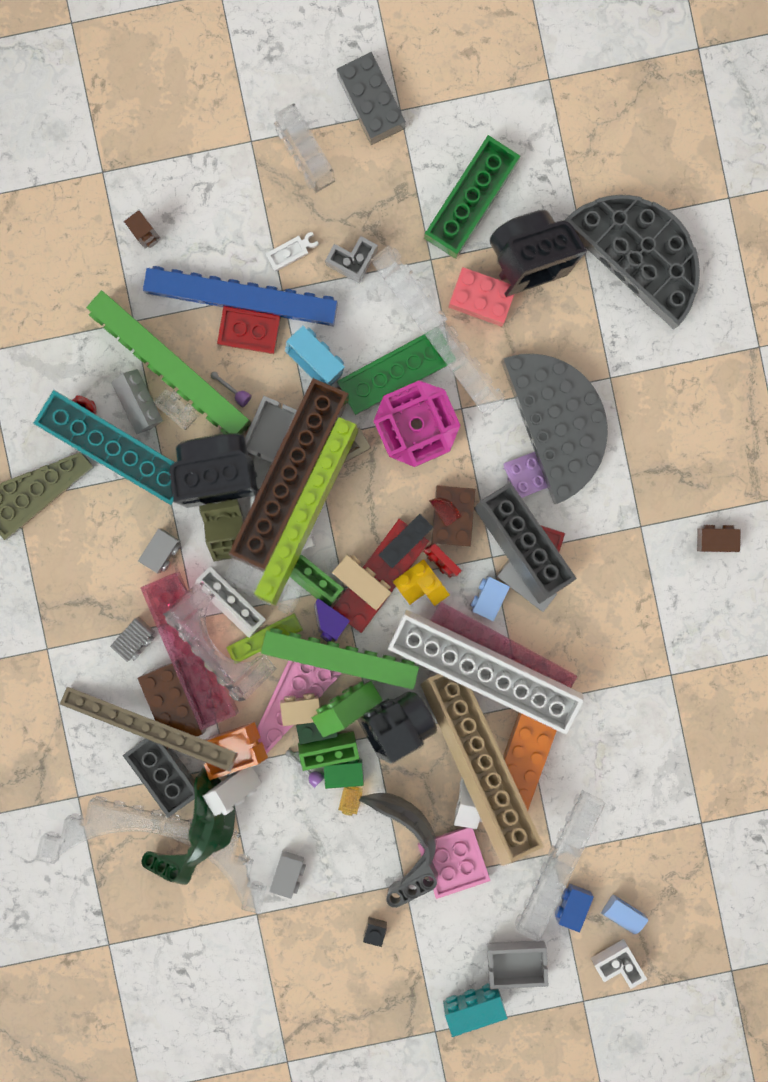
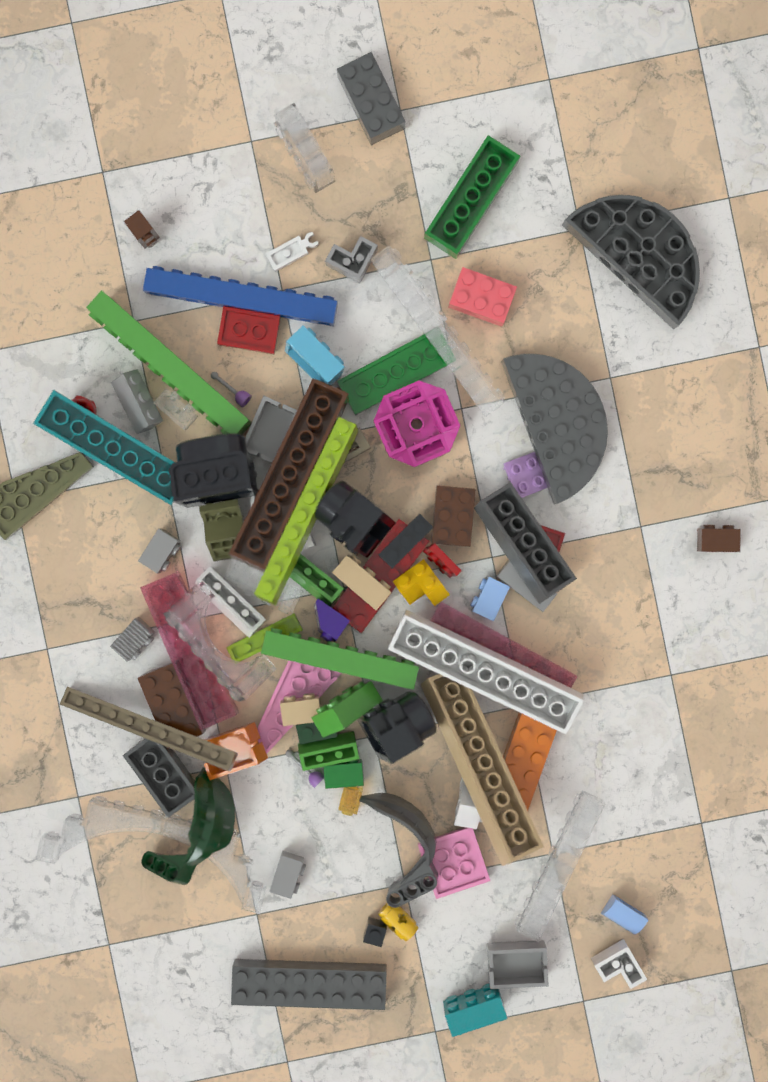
white brick [203,767,261,816] -> none
clear red brick [429,498,462,527] -> none
black brick [490,210,587,297] -> none
blue brick [555,883,594,933] -> none
none -> dark grey brick [231,959,387,1010]
none -> black brick [315,481,396,558]
none -> yellow piece [378,903,419,942]

